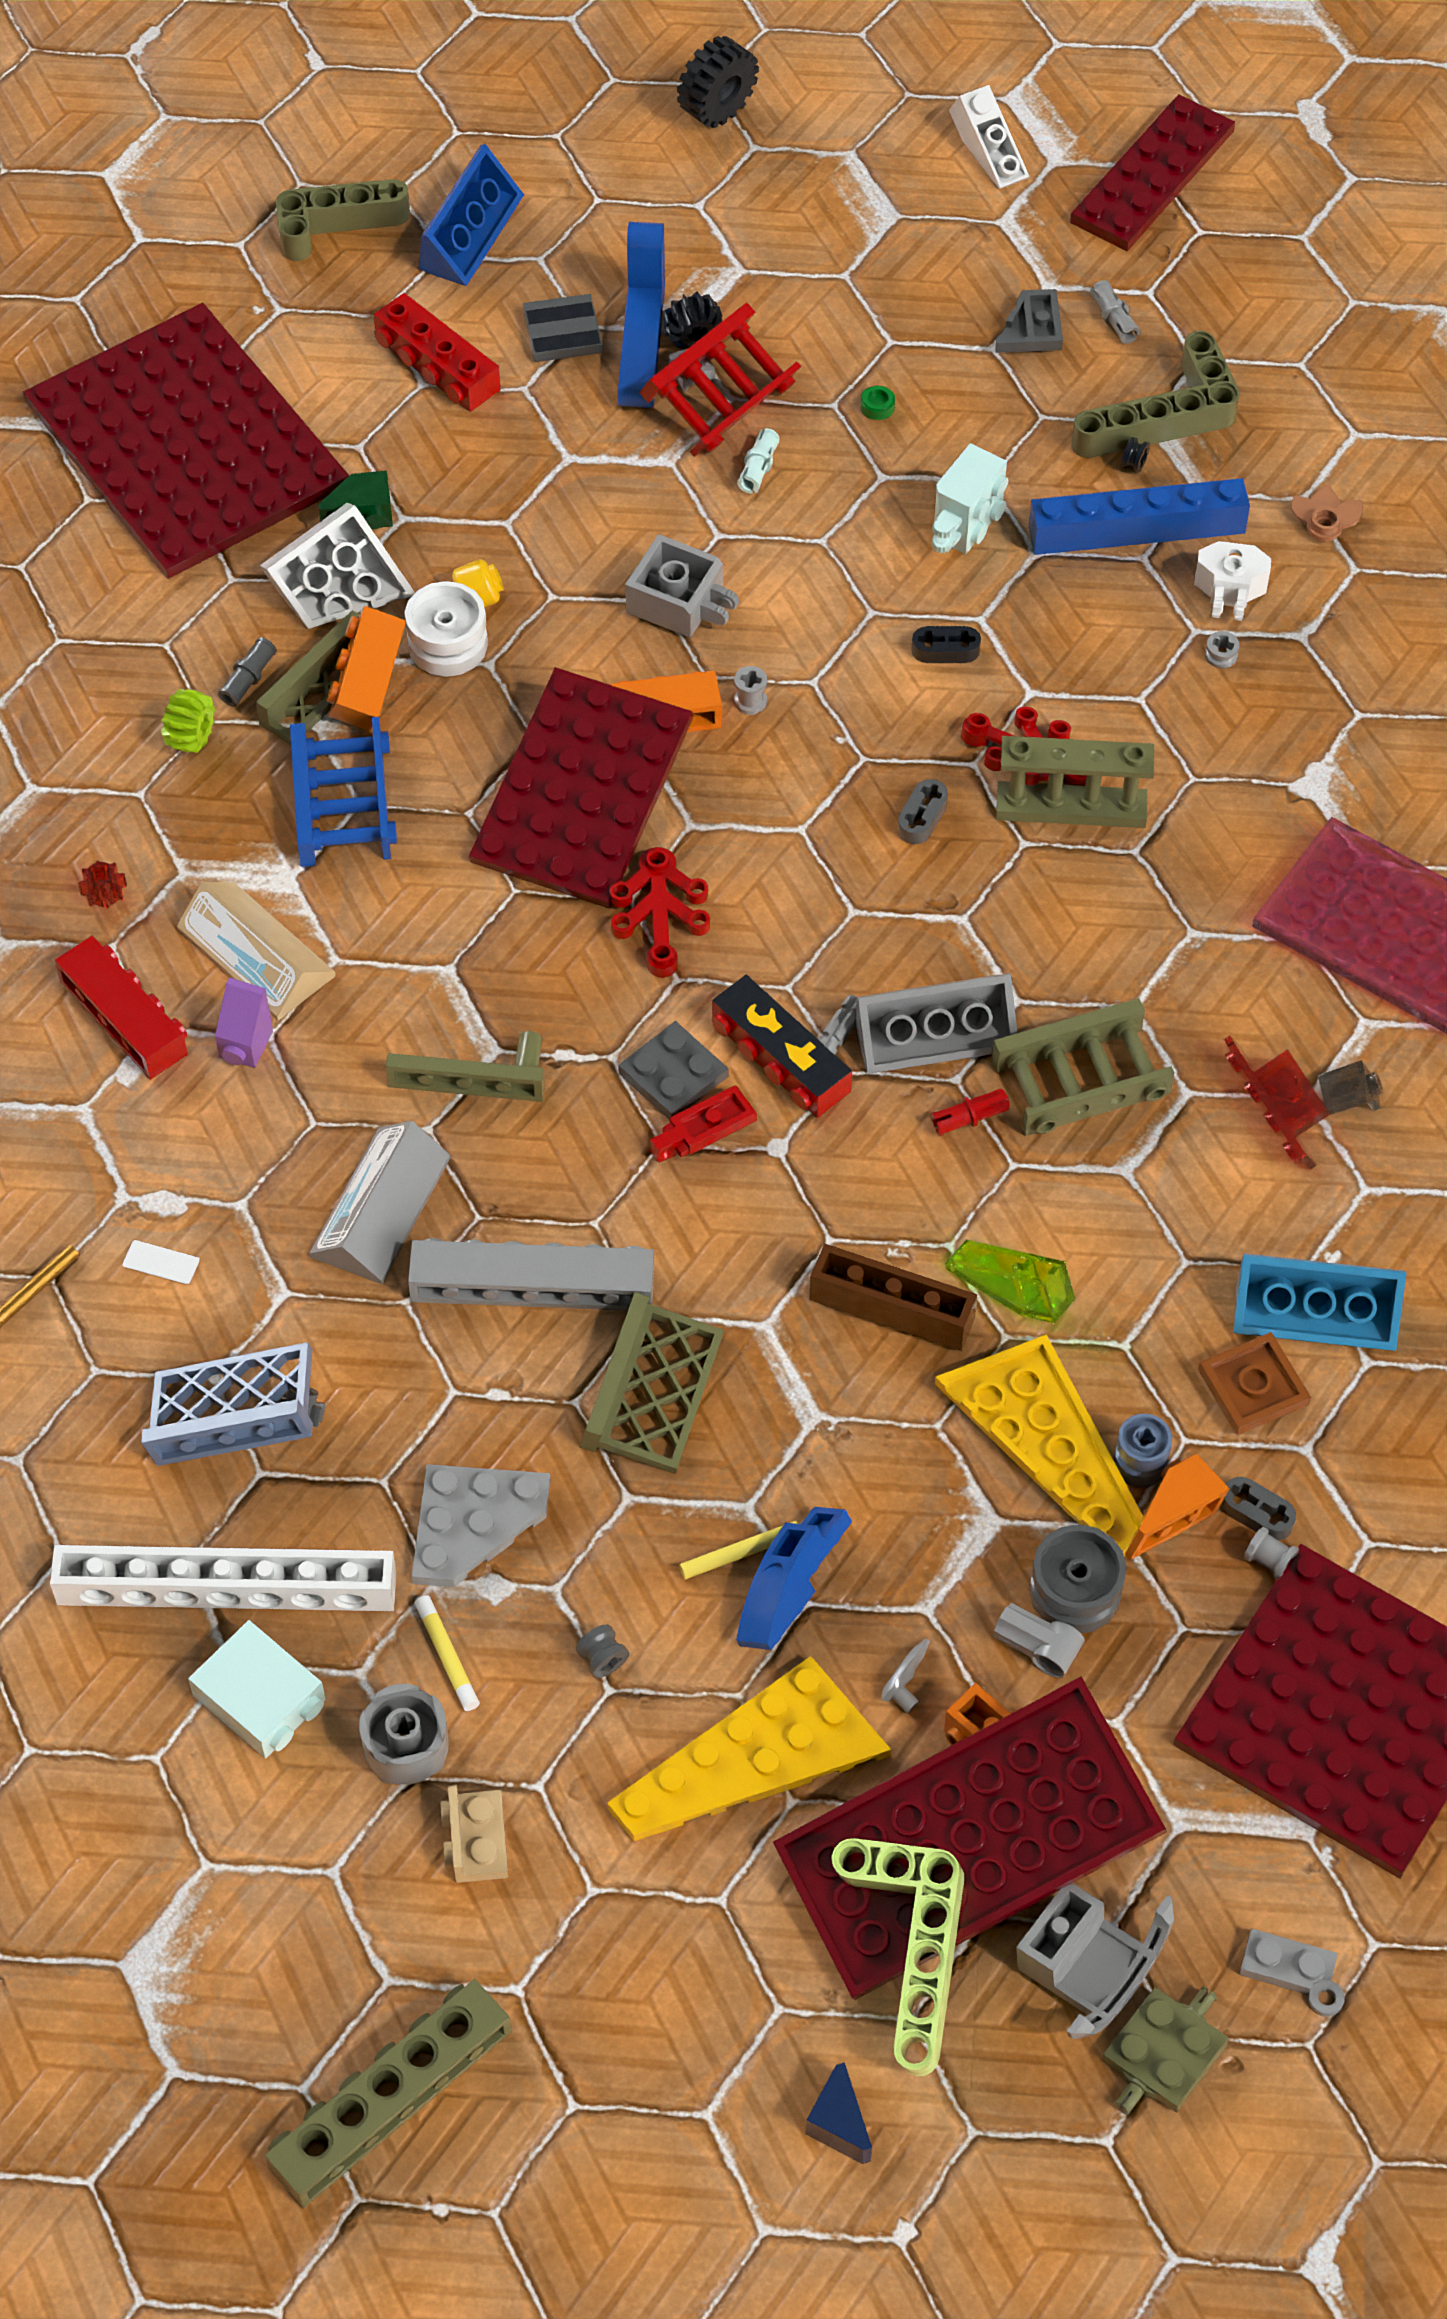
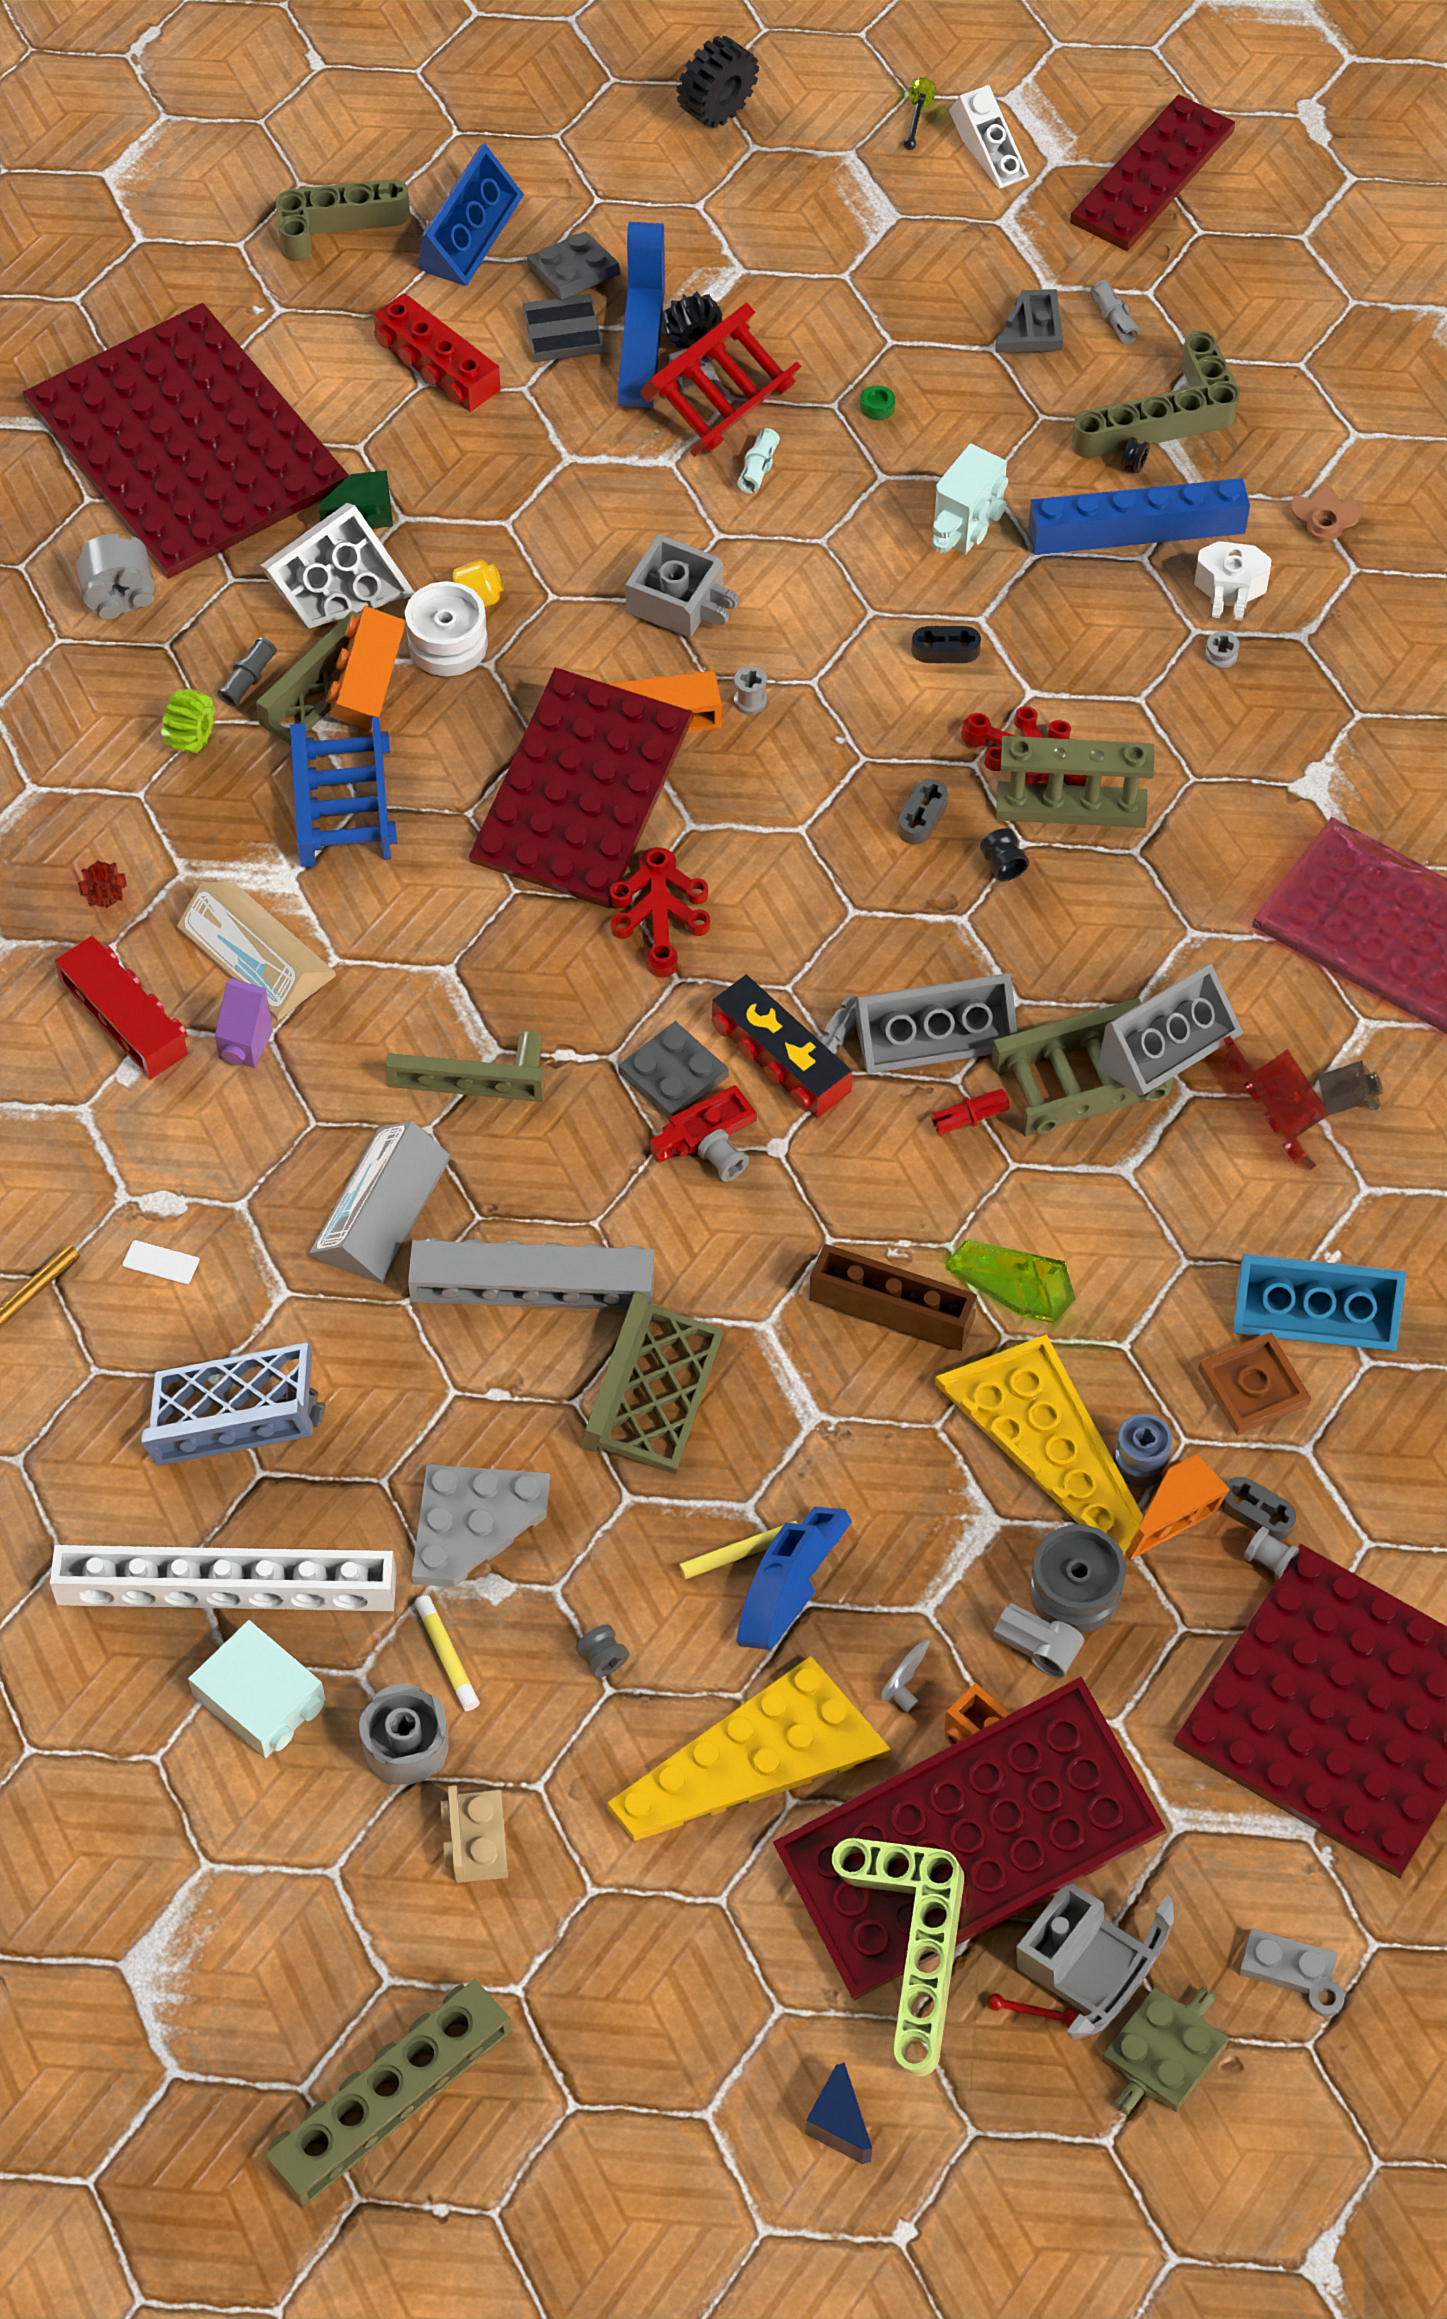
none -> light grey brick [75,533,155,619]
none -> dark grey plate [527,231,621,300]
none -> light grey bush [698,1129,750,1182]
none -> hinge [903,78,936,150]
none -> black wheel [980,828,1029,881]
none -> red hinge [987,1993,1079,2028]
none -> light grey slope [1097,963,1243,1096]

